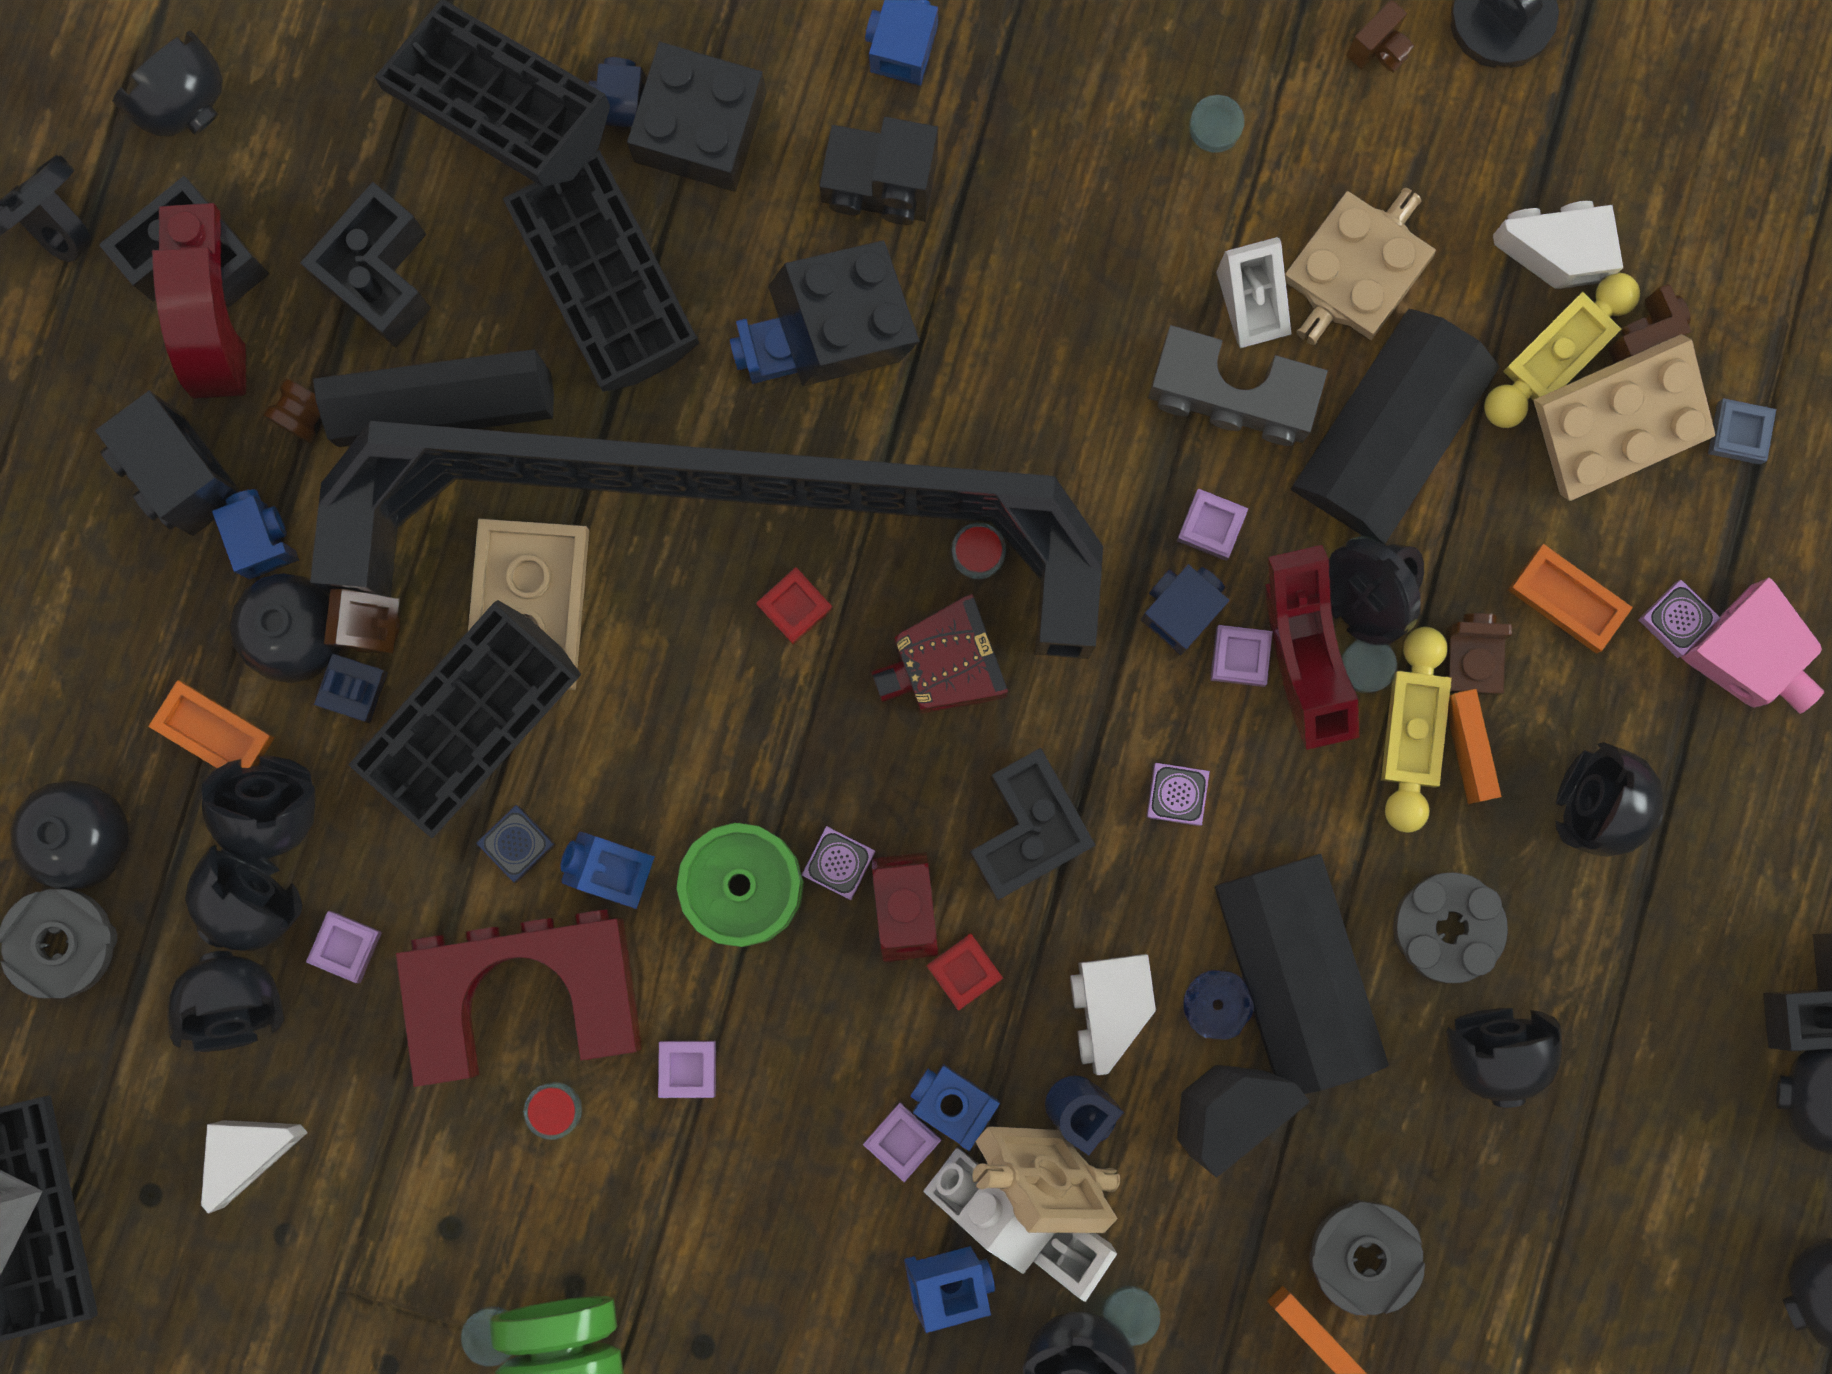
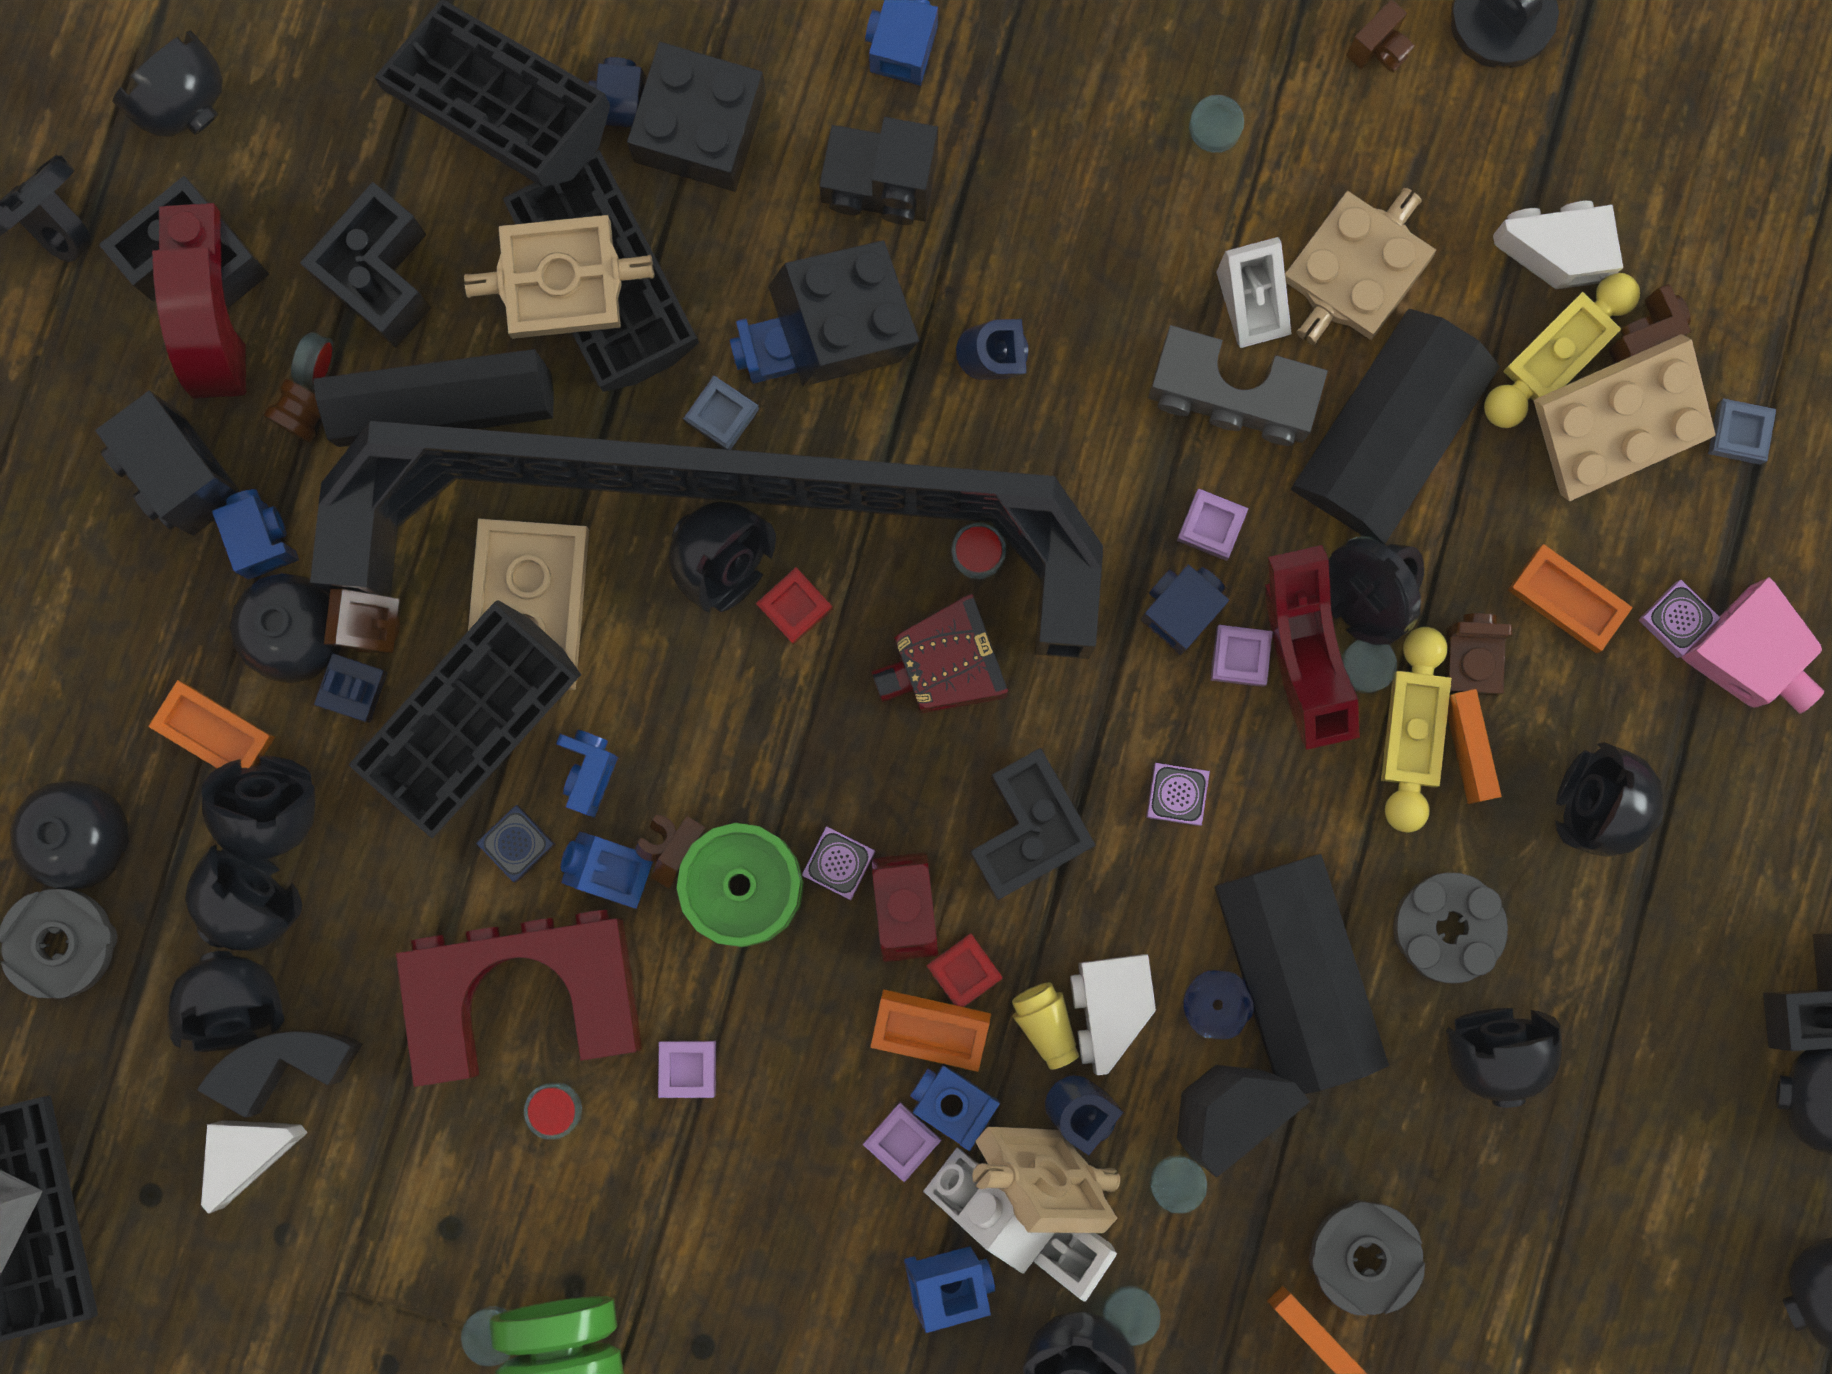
lavender tile [306,911,382,983] -> none
none -> black brick [197,1030,363,1118]
none -> clear light blue tile [291,332,333,389]
none -> tan plate [464,215,654,339]
none -> blue bracket [556,729,618,818]
none -> reddish brown tile [635,815,706,889]
none -> black cylinder [669,501,776,613]
none -> sand blue tile [683,376,759,450]
none -> orange tile [870,989,991,1072]
none -> dark blue plate [956,319,1028,380]
none -> light yellow cone [1012,982,1079,1070]
none -> clear light blue tile [1150,1155,1207,1213]

